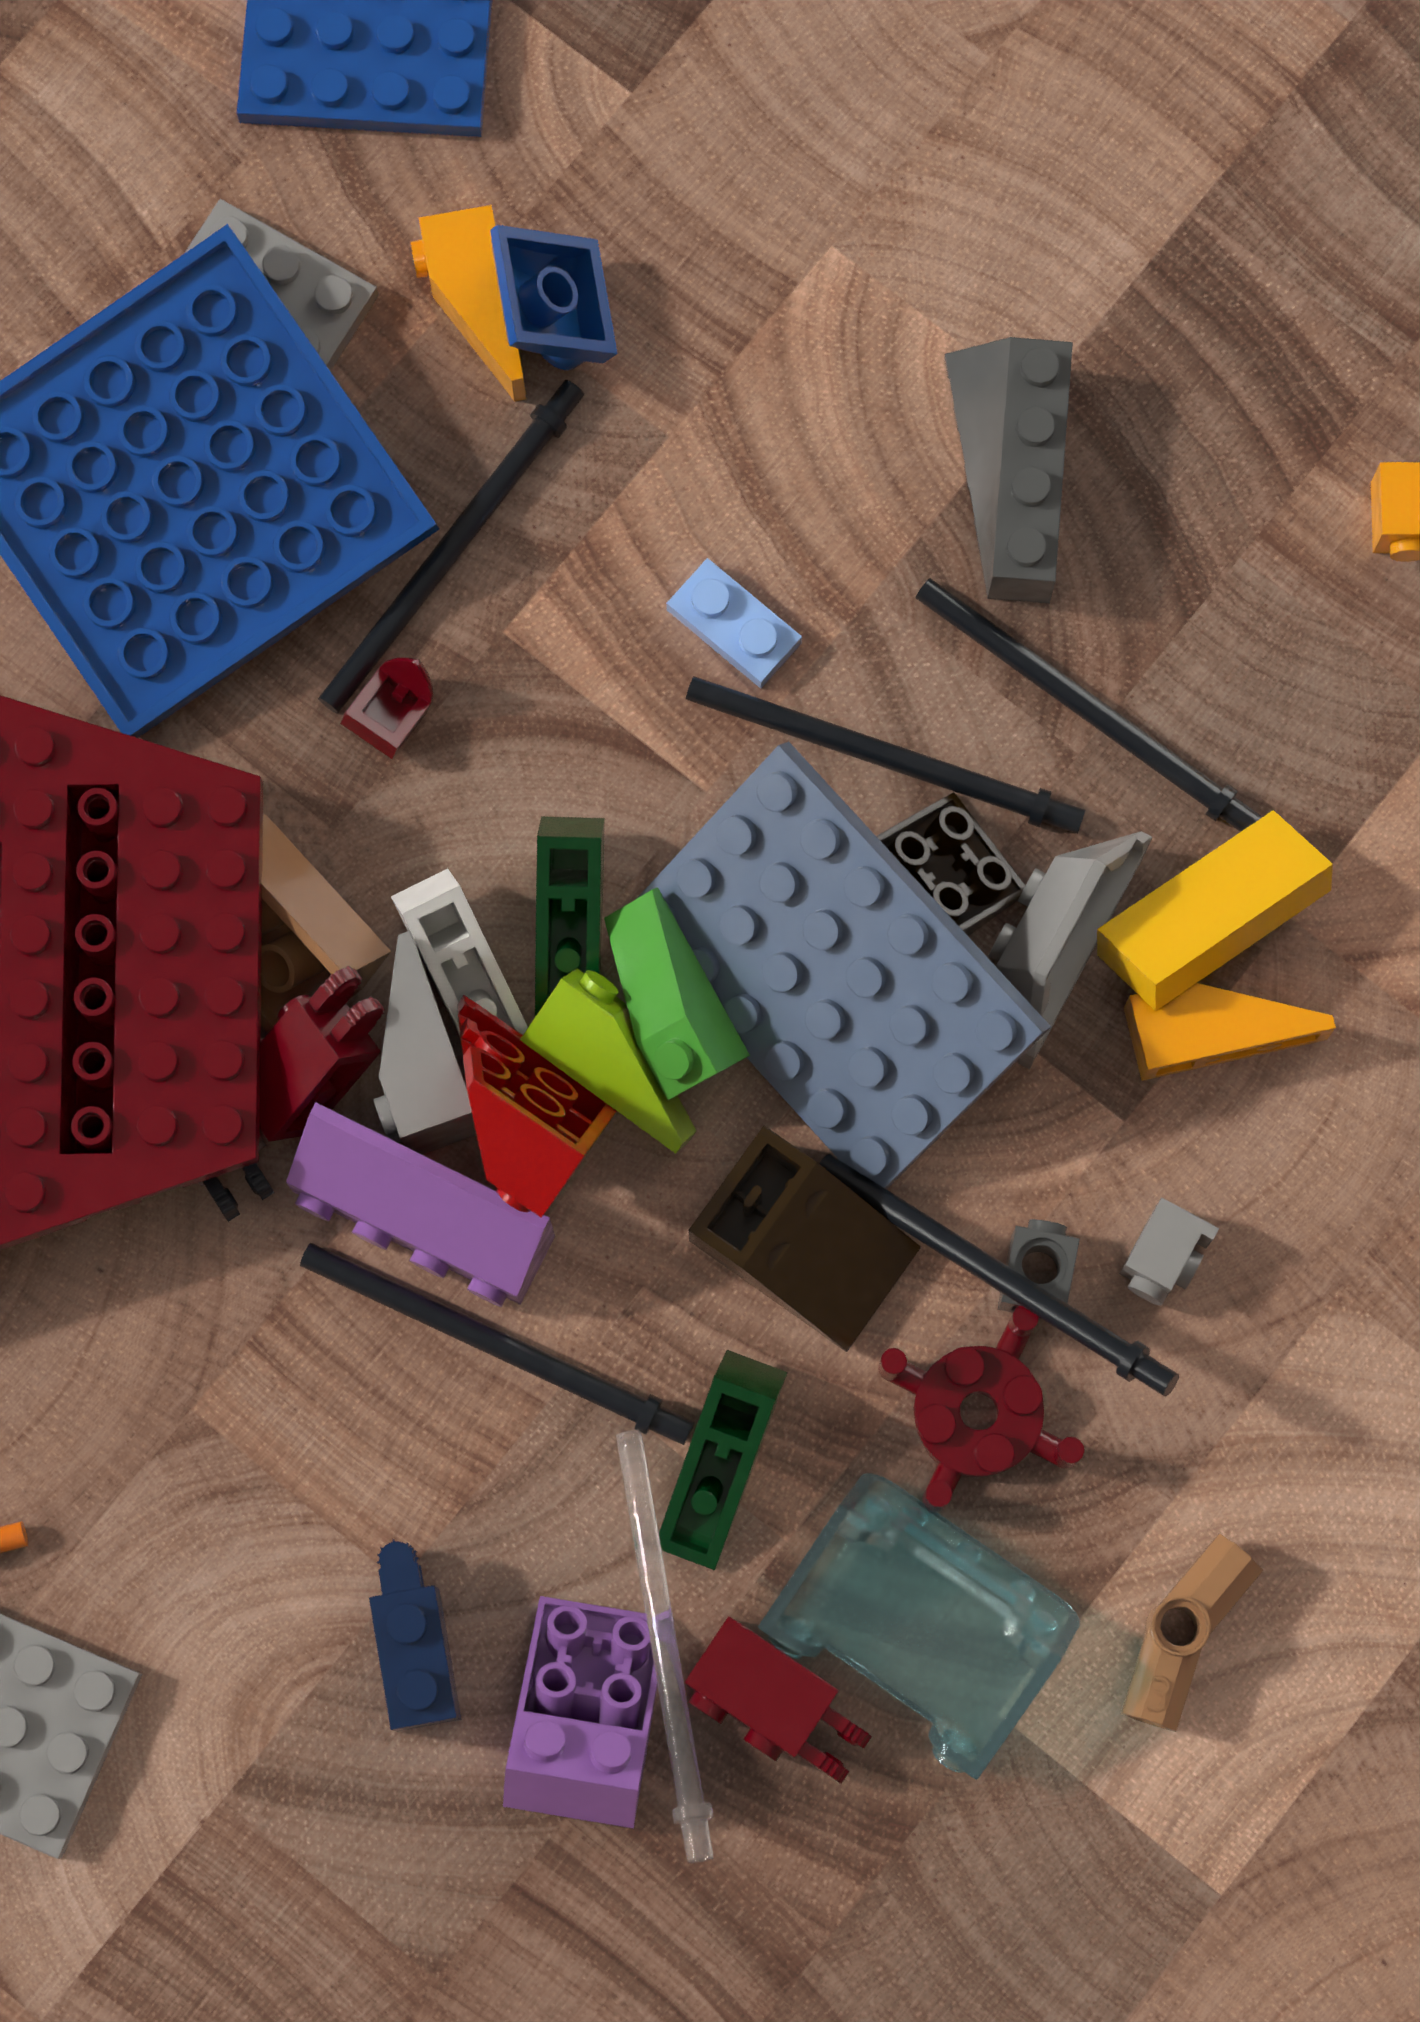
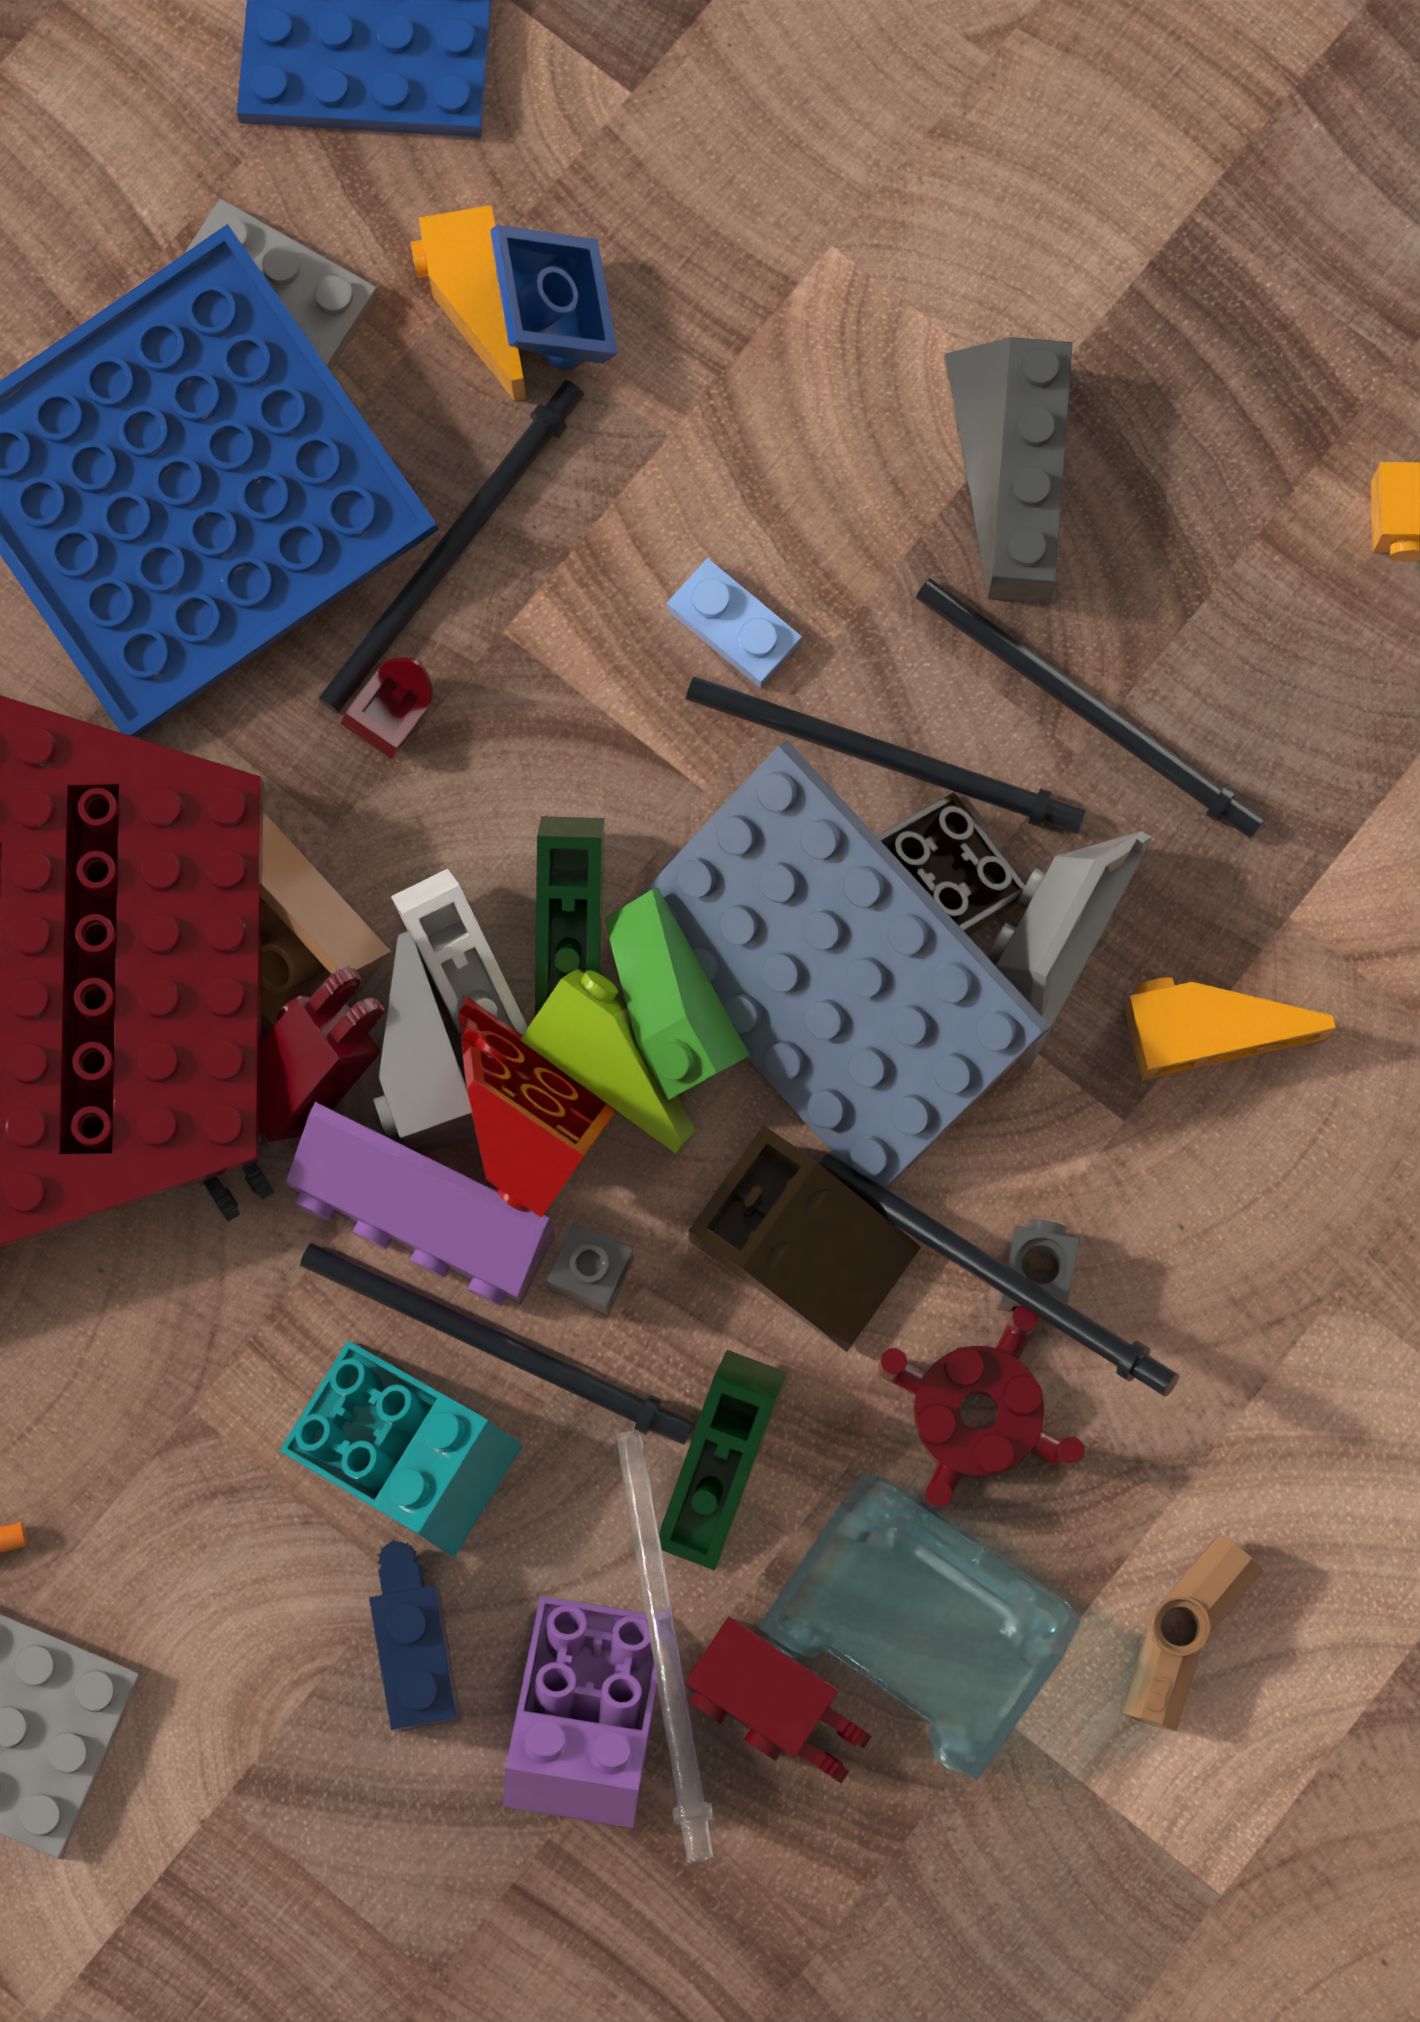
yellow piece [1097,810,1333,1011] -> none
light grey brick [1119,1198,1219,1306] -> none
none -> teal slope [279,1340,523,1557]
none -> dark grey brick [546,1222,634,1317]

